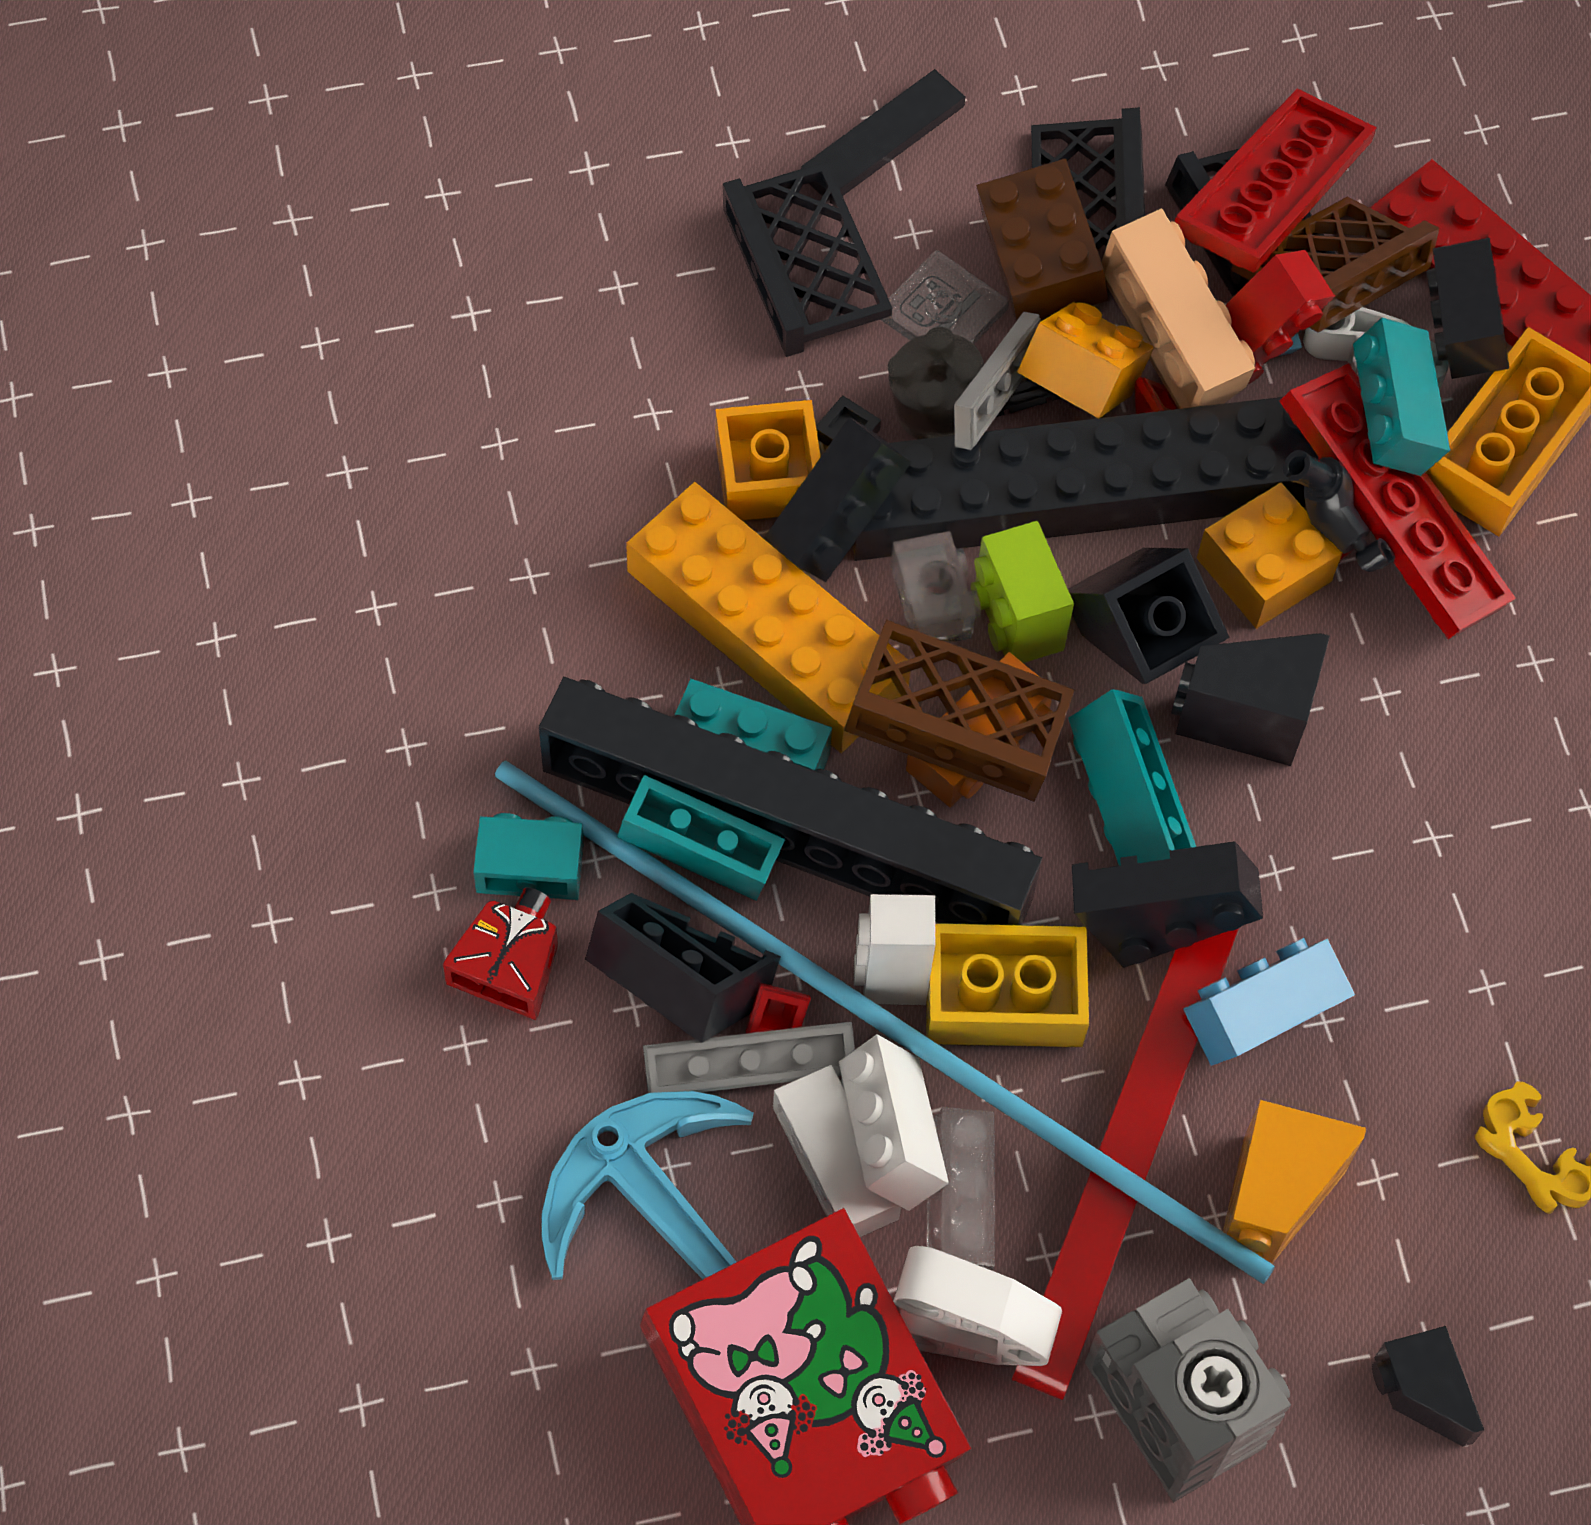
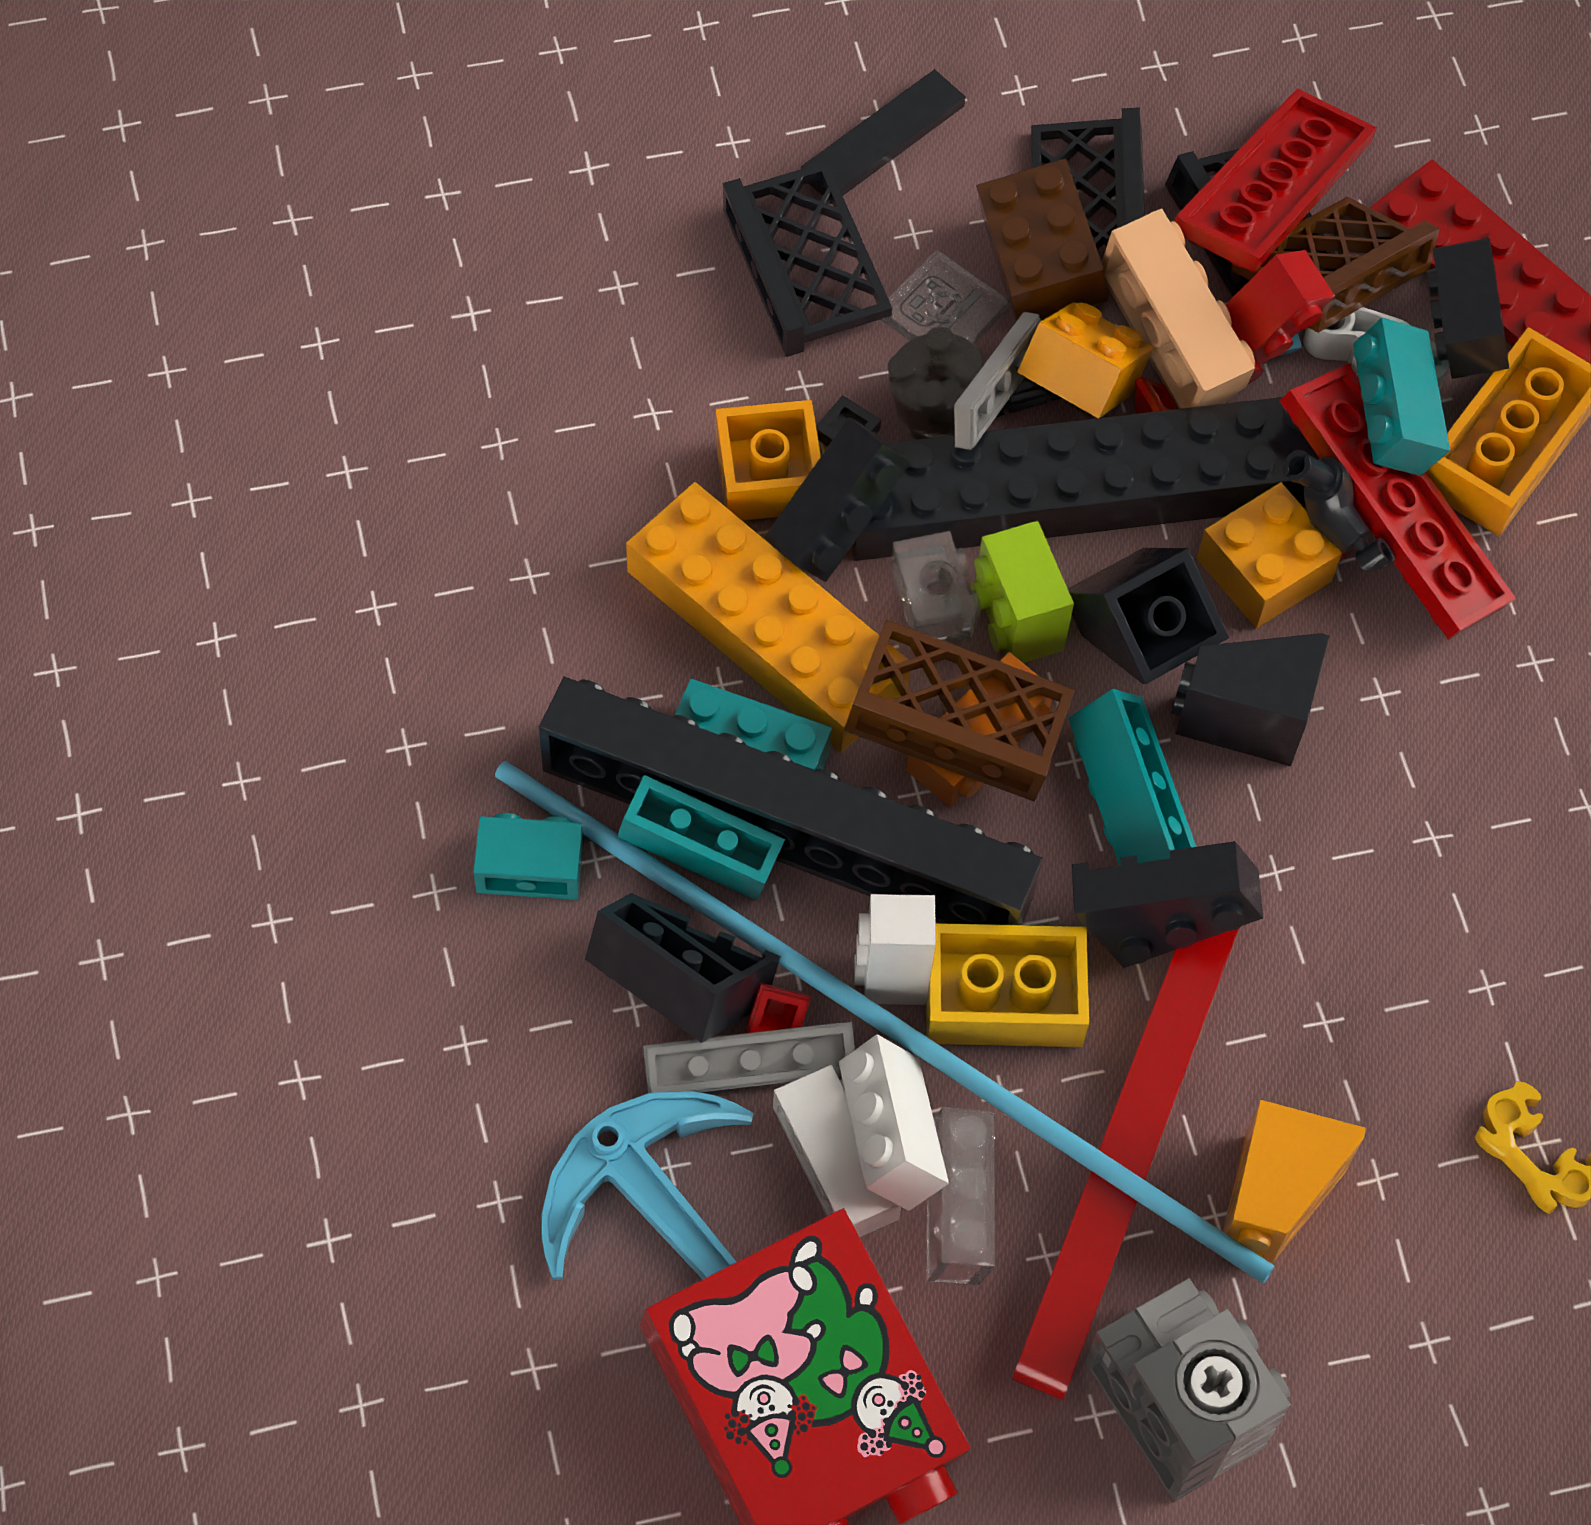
red torso [443,888,558,1020] -> none
white connector [893,1246,1062,1366] -> none
brick [1183,938,1355,1066] -> none
black slope [1372,1326,1484,1447] -> none

